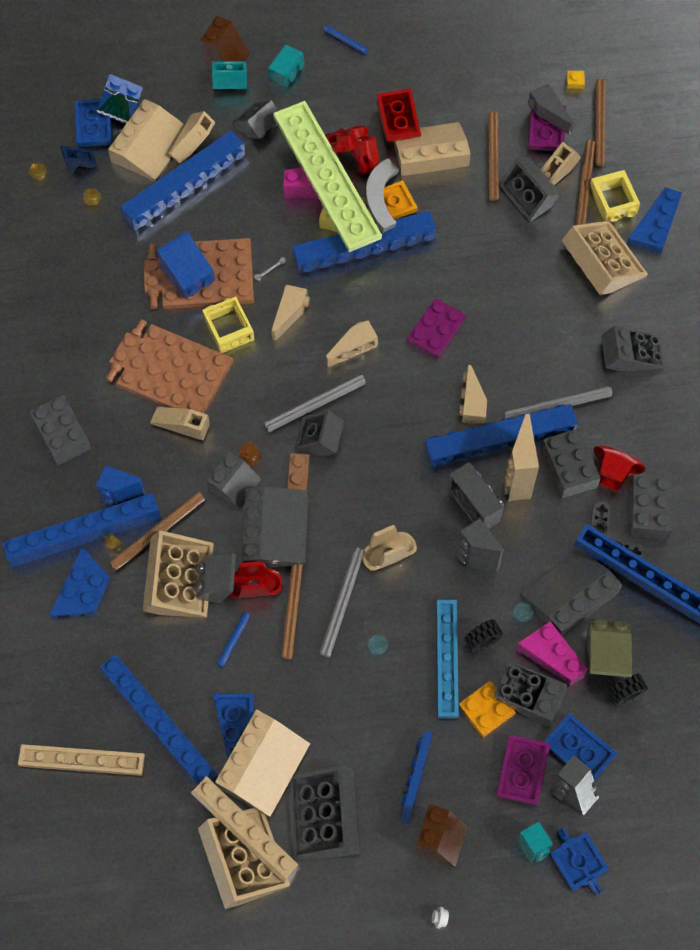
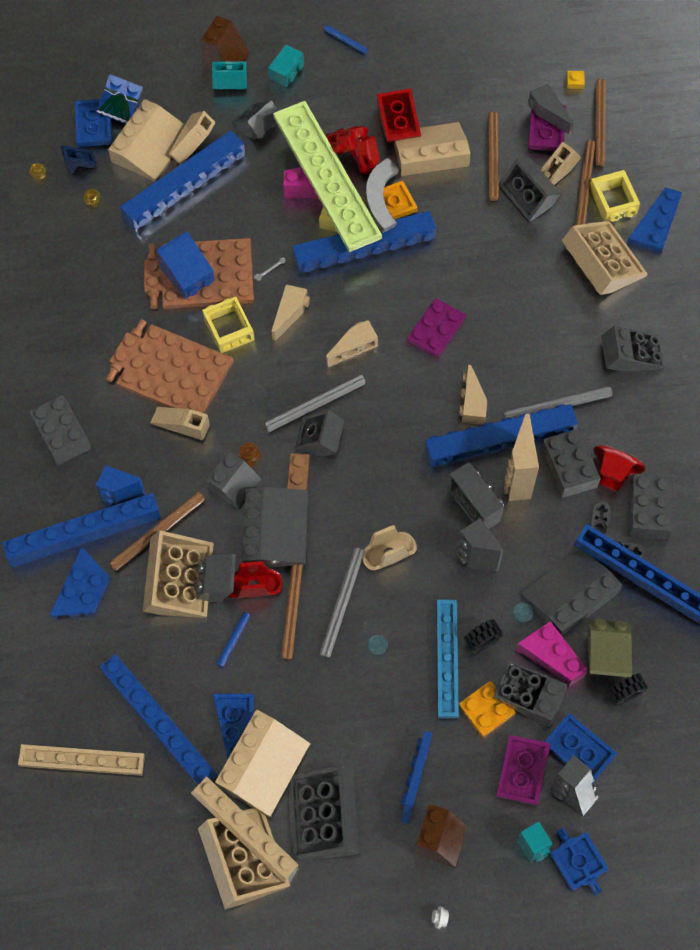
clear yellow plate [104,532,122,550] -> none

